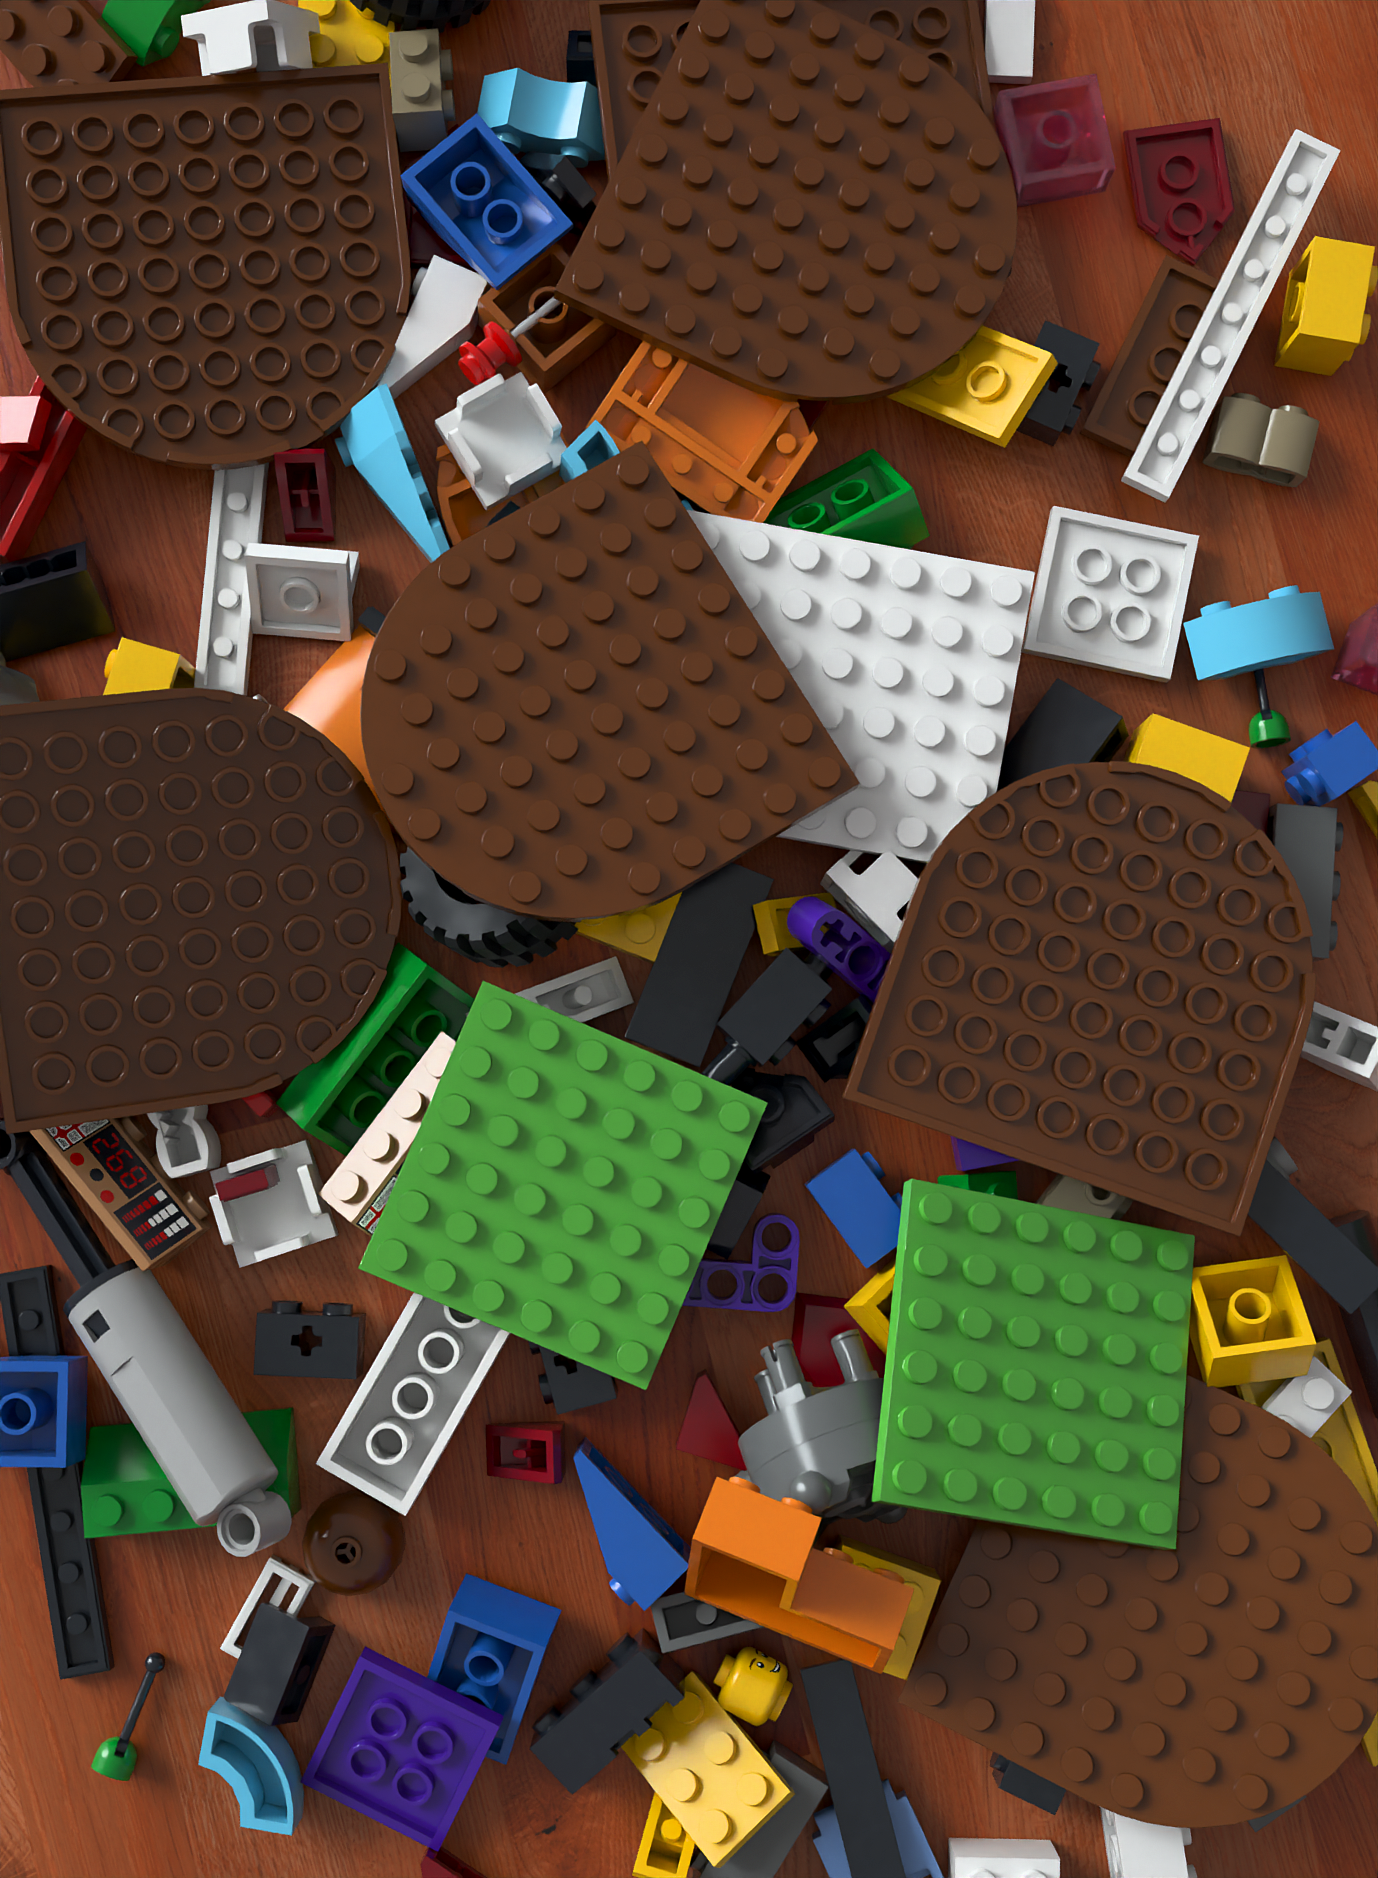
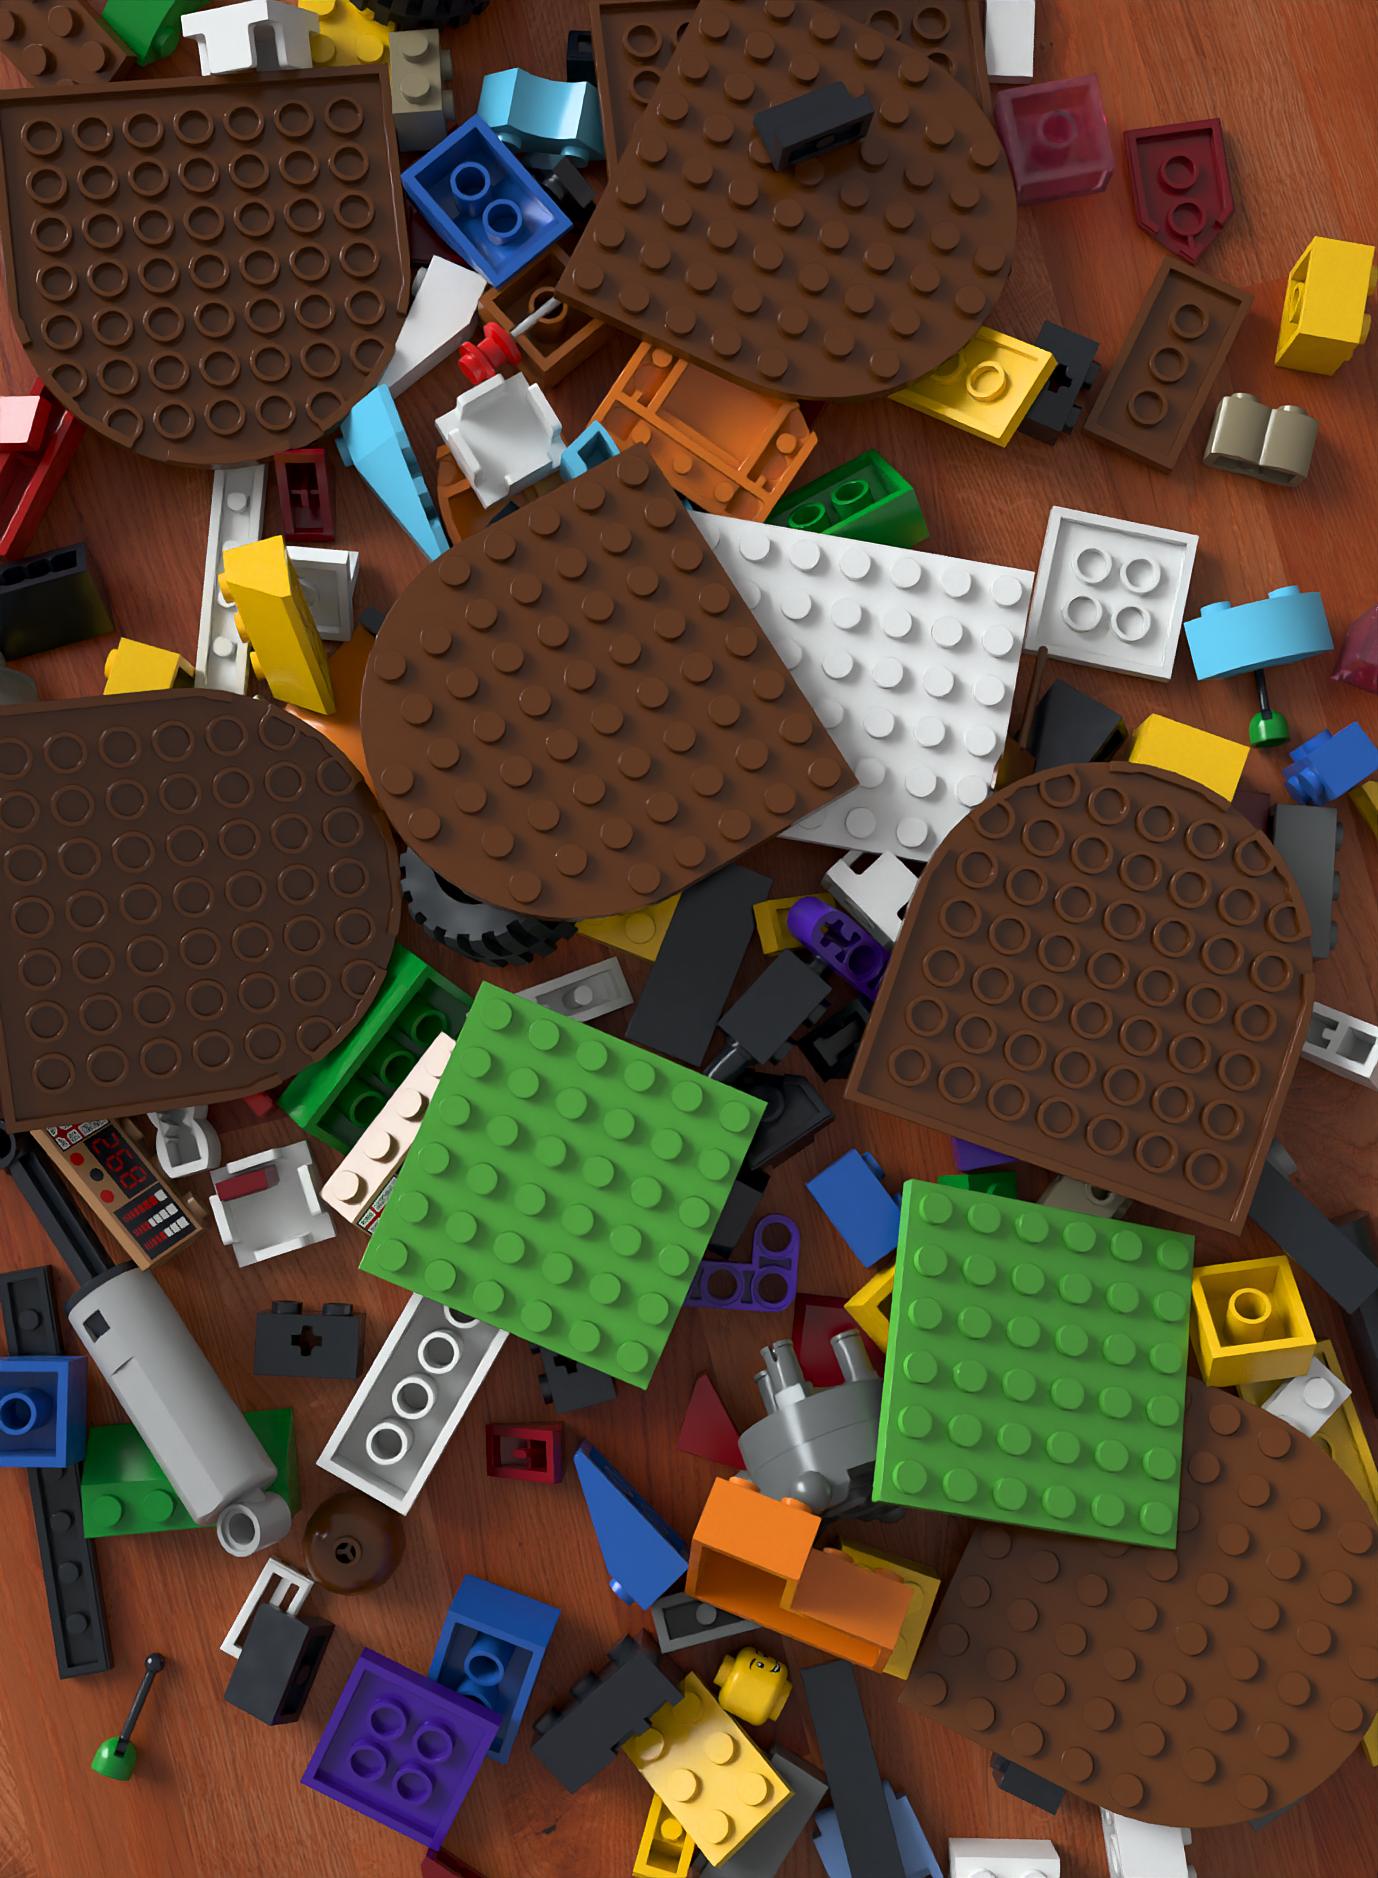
medium azure brick [198,1696,304,1836] -> none
white plate [1121,129,1341,503] -> none
none -> yellow slope [218,535,337,715]
none -> black panel [753,81,875,172]
none -> reddish brown piece [989,646,1048,793]

